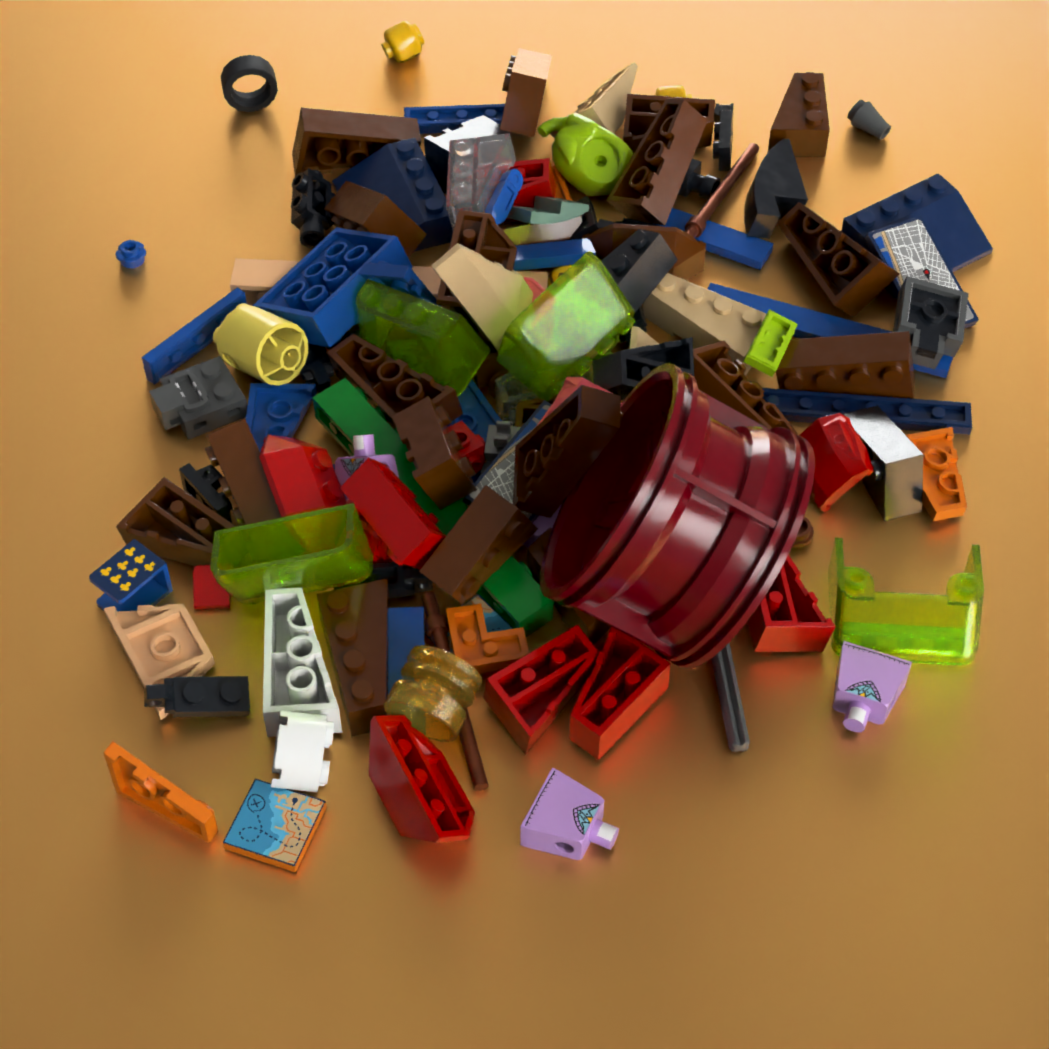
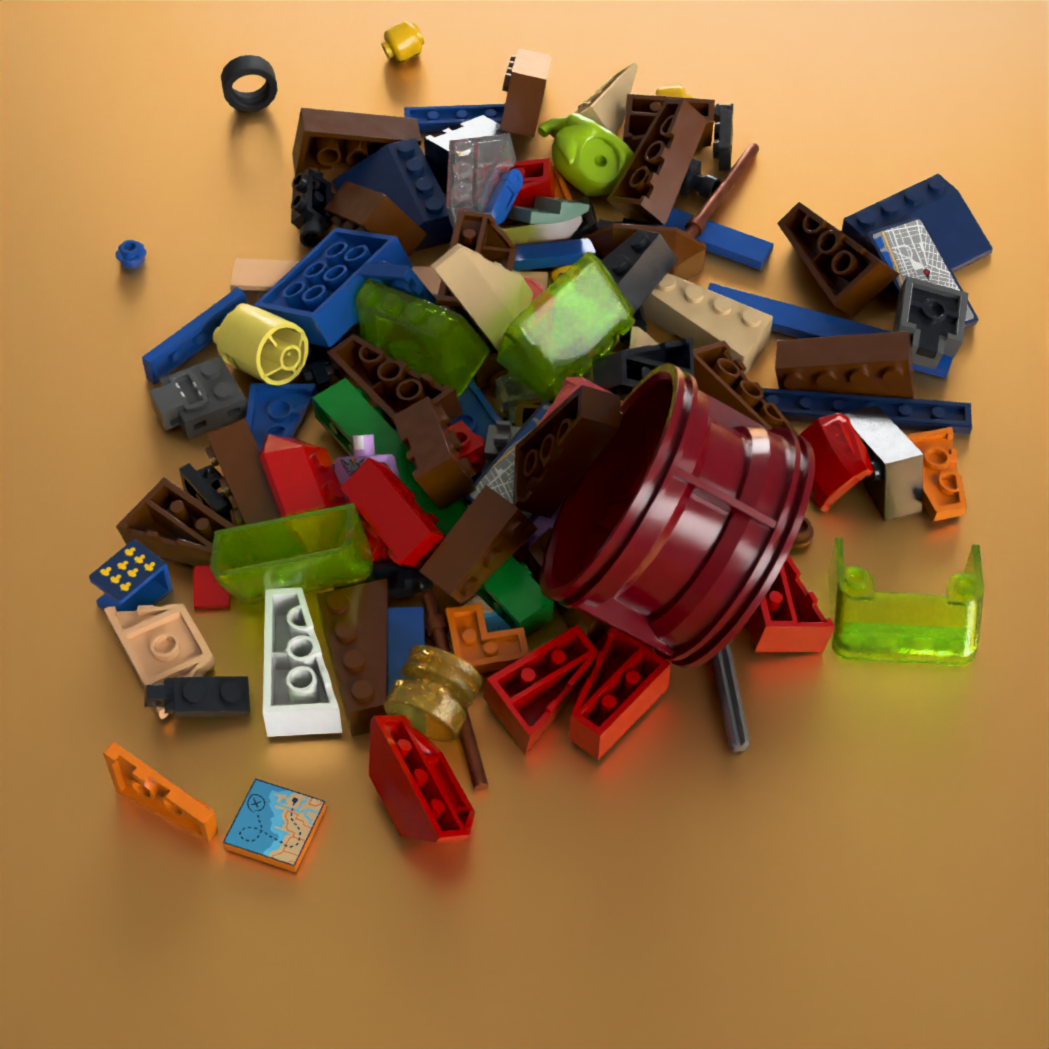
white brick [271,710,334,792] -> none
lavender torso [520,768,619,860] -> none
lime plate [743,309,798,377] -> none
black slope [744,139,808,239] -> none
reddish brown wedge [767,72,830,157] -> none
lavender torso [833,641,912,732] -> none
dark grey cone [847,100,891,140] -> none

